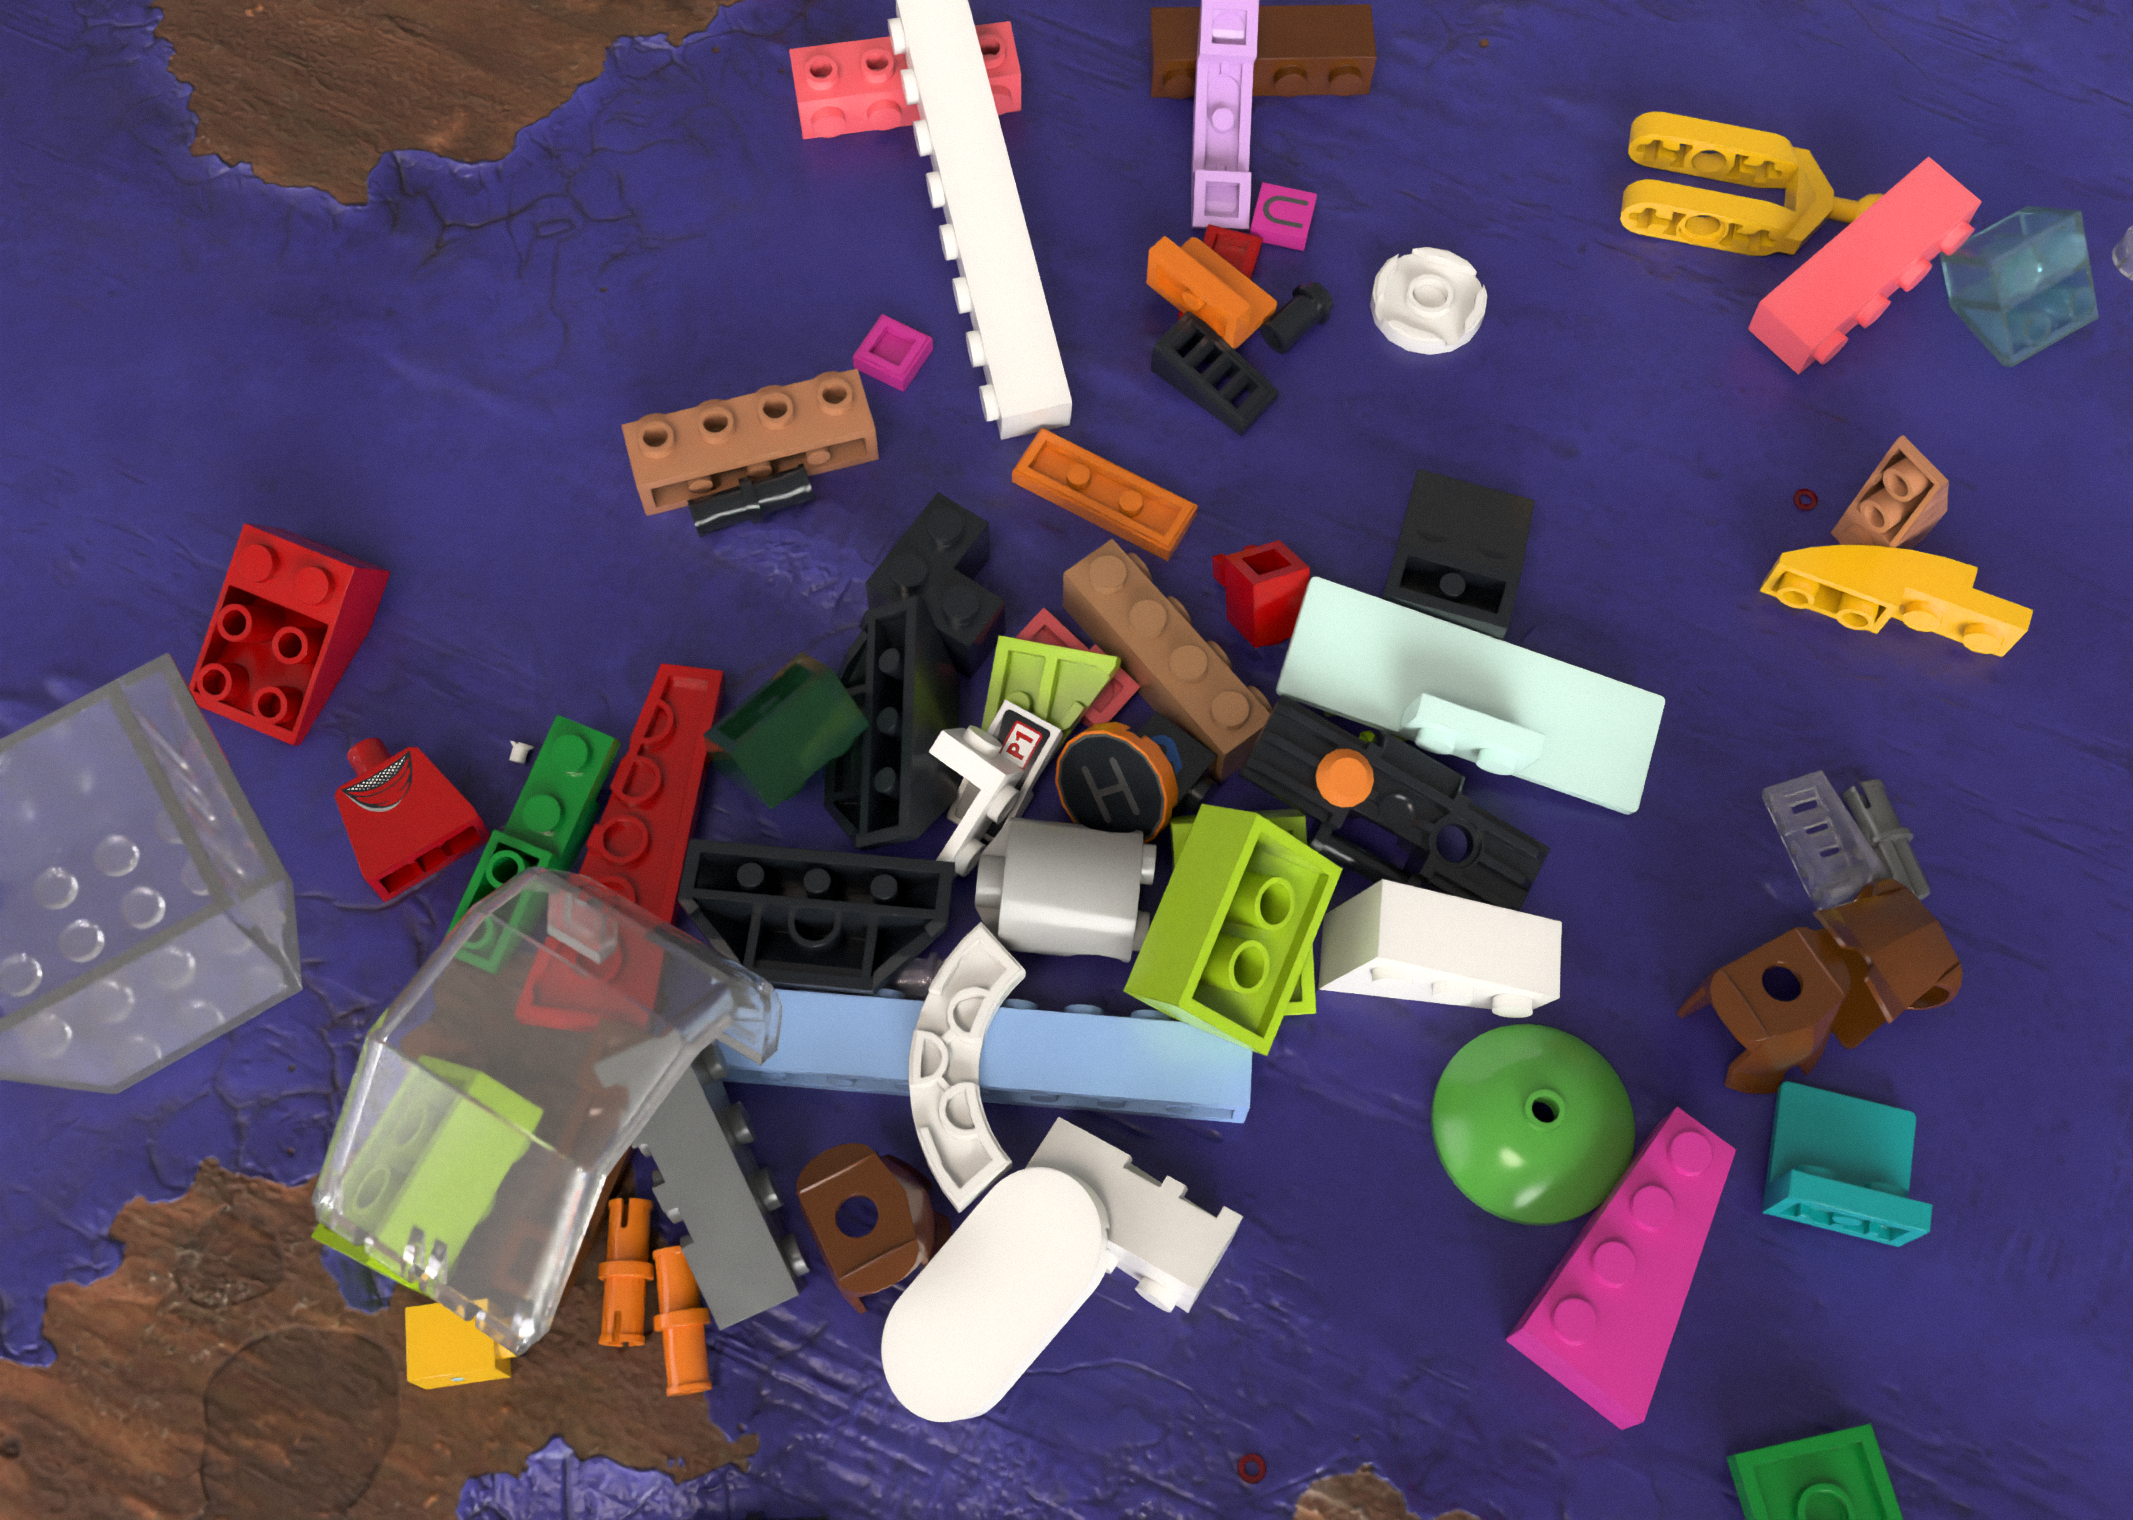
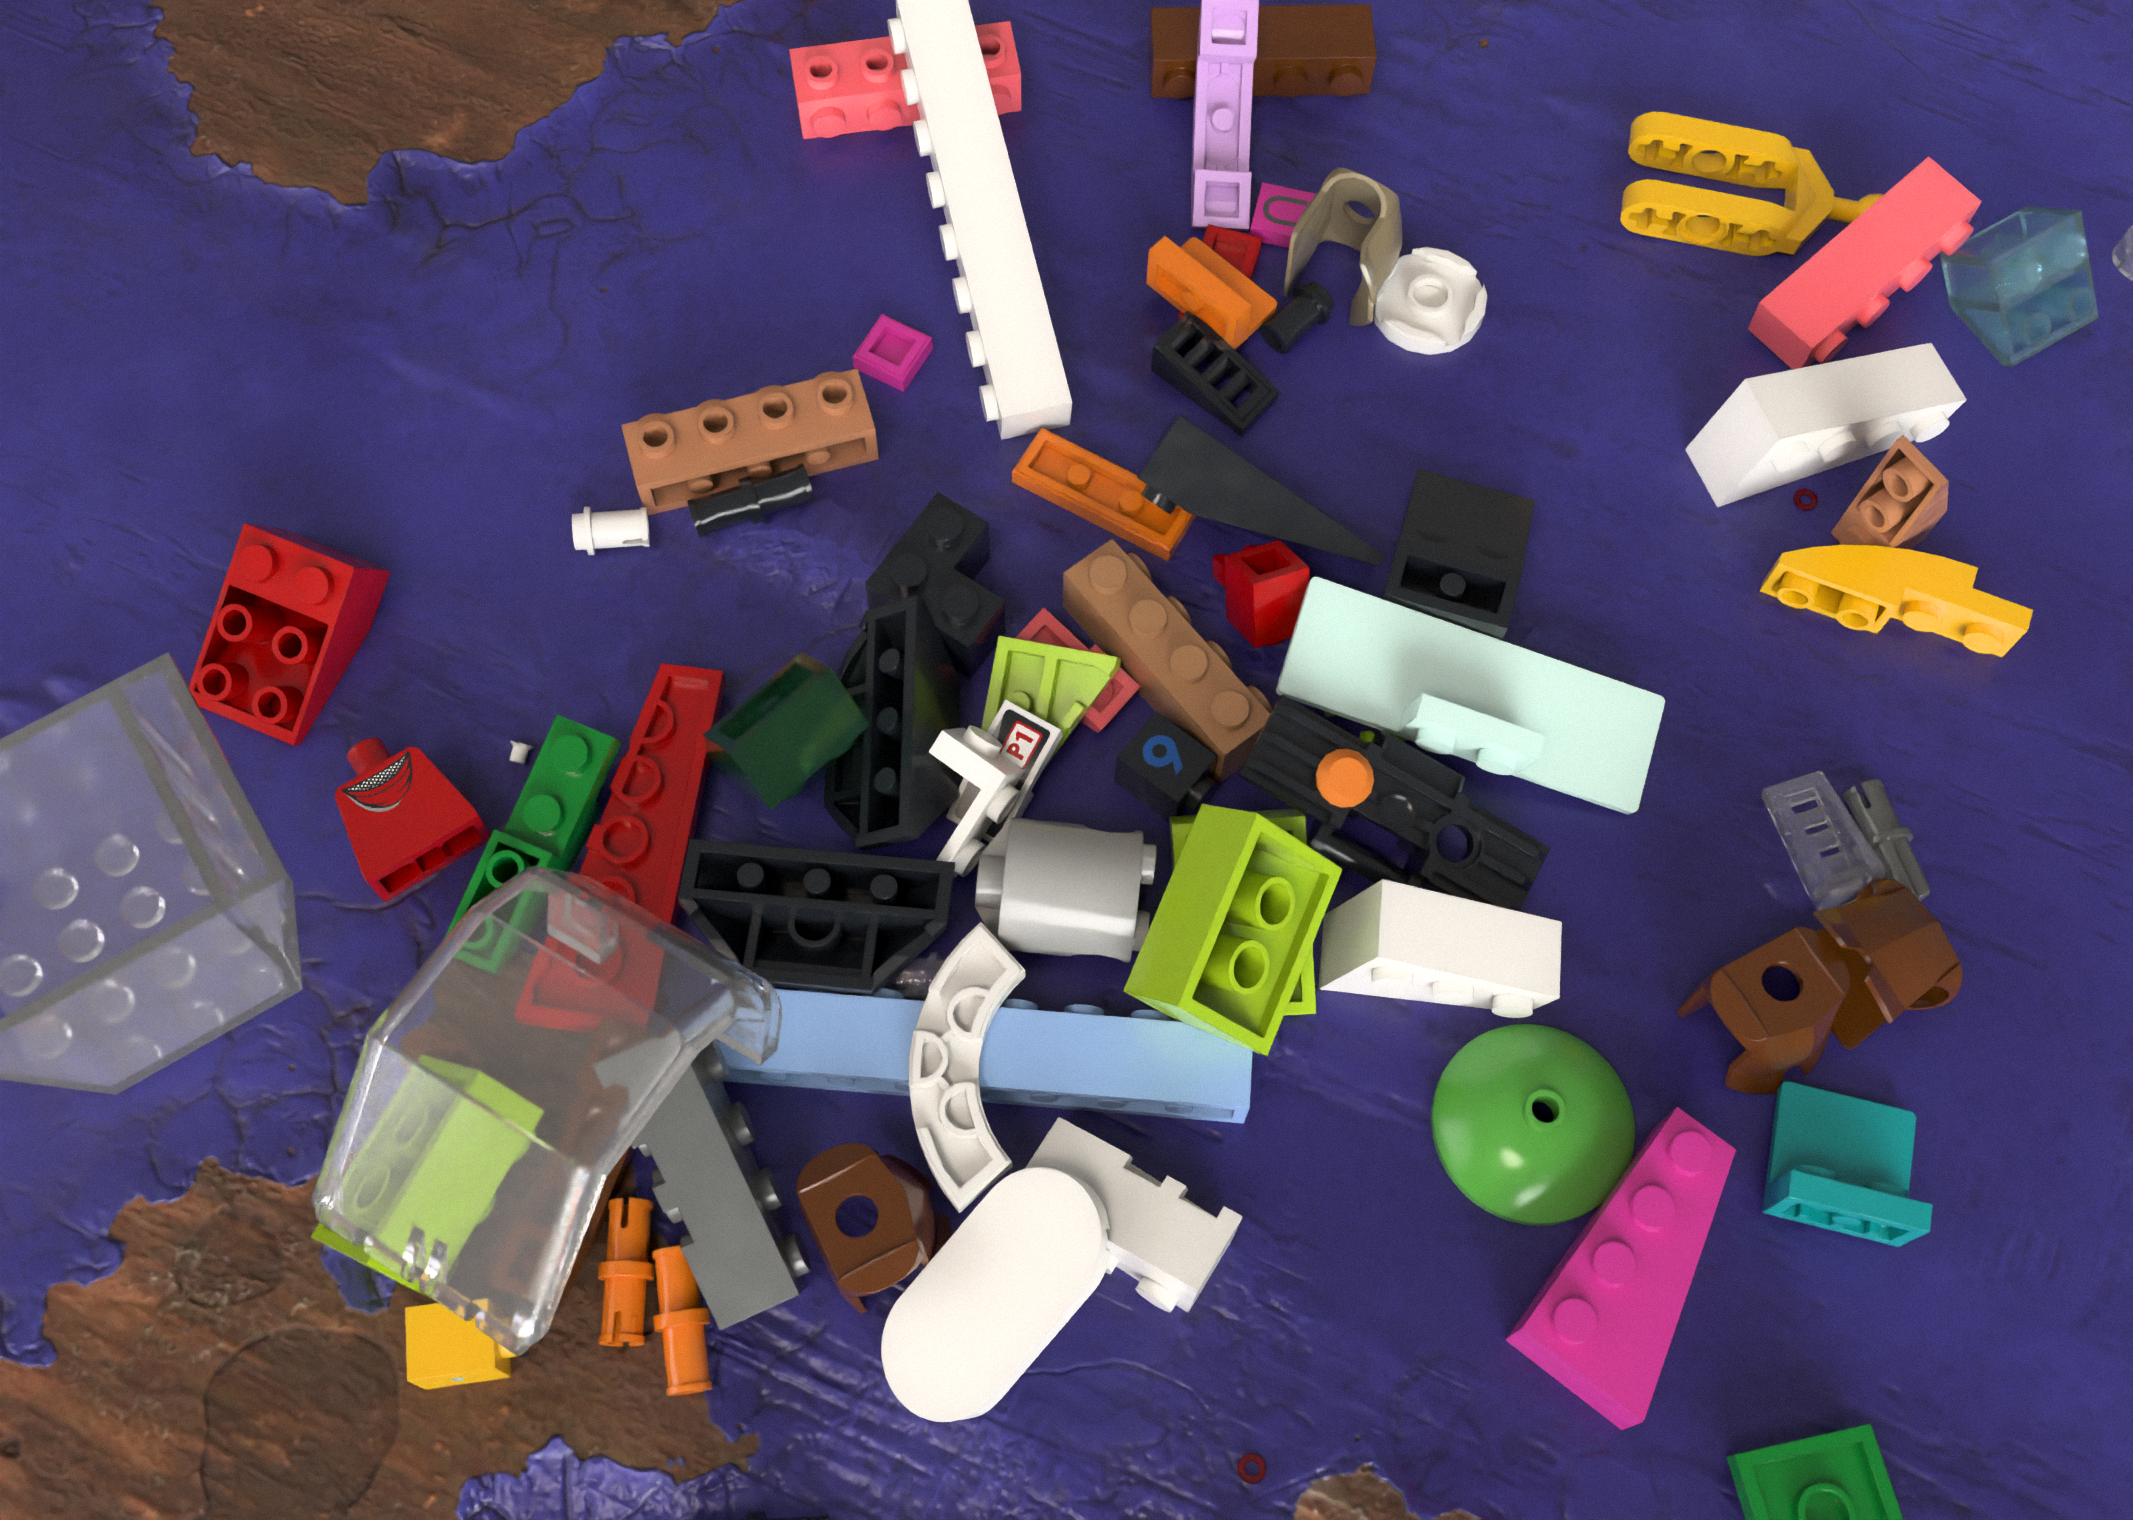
black tile [1055,722,1179,844] -> none
none -> white pin [572,506,650,556]
none -> black wedge [1137,414,1384,565]
none -> dark tan piece [1283,167,1402,326]
none -> white wedge [1685,343,1967,507]

